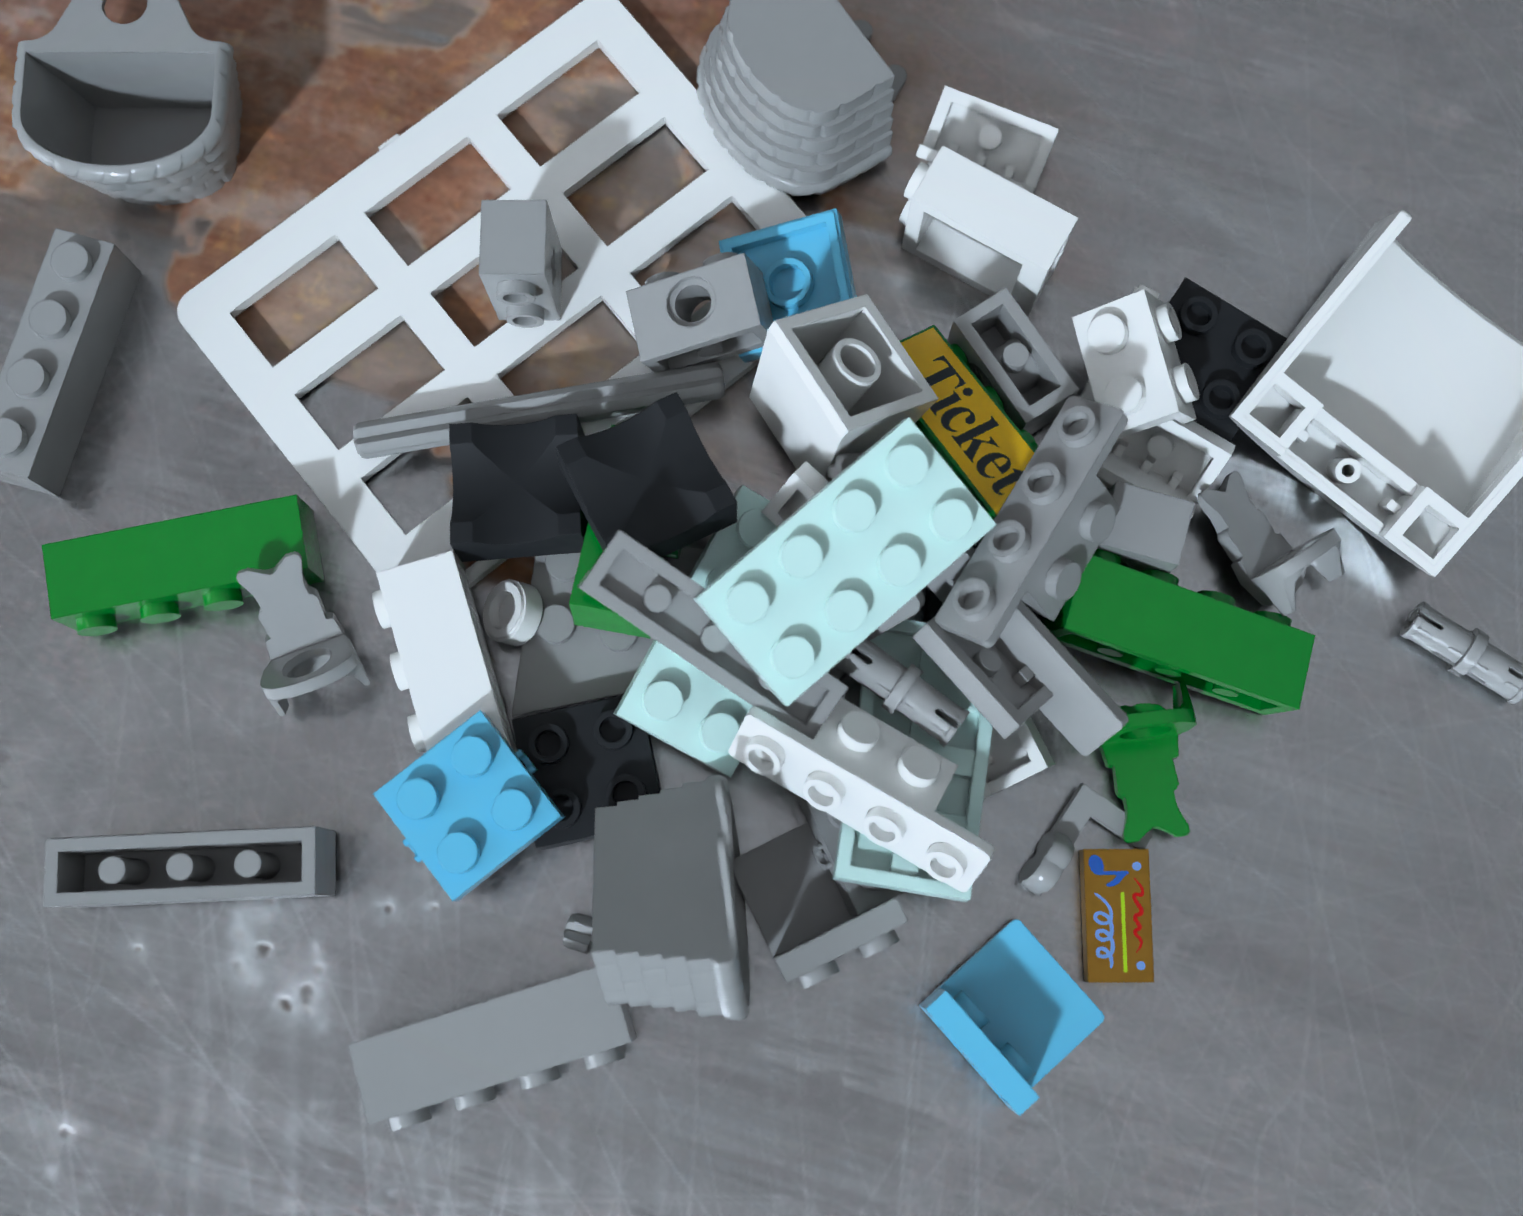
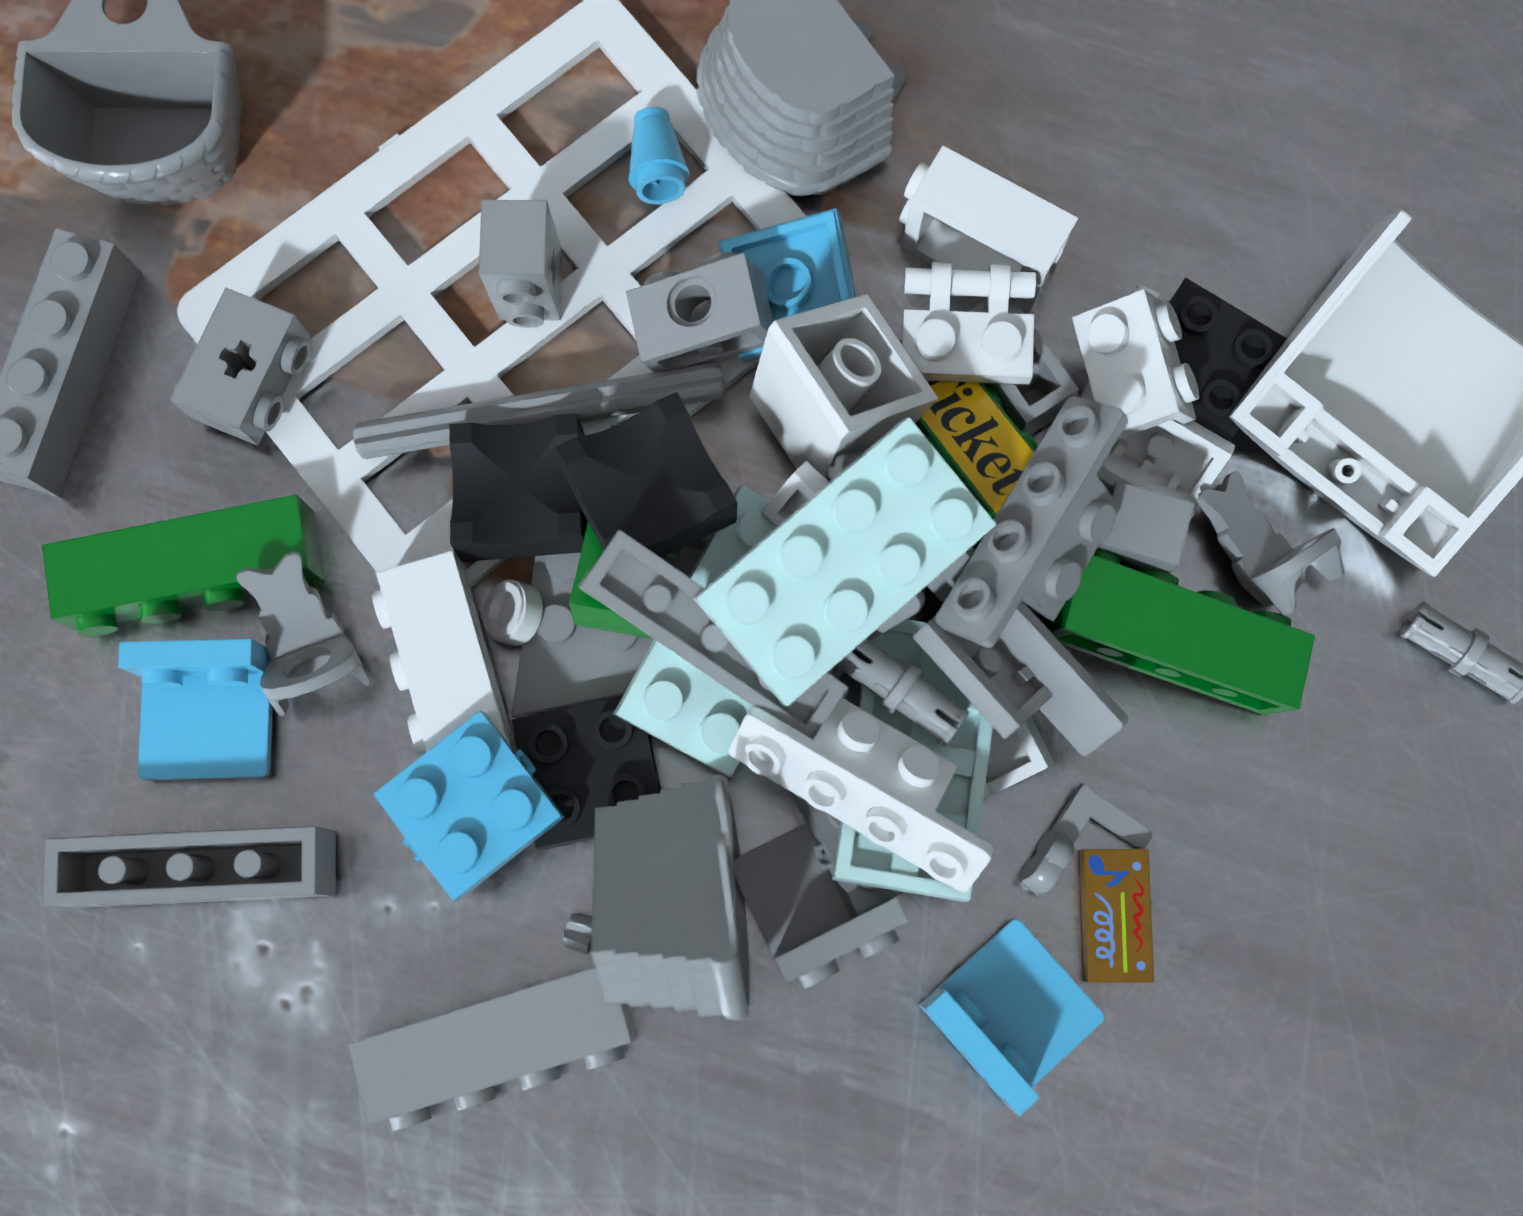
white bracket [915,86,1059,194] -> none
green hair [1099,681,1197,843] -> none
none -> medium azure bracket [118,639,273,781]
none -> light grey brick [170,287,311,446]
none -> medium azure cone [629,107,690,204]
none -> white plate [902,262,1036,385]

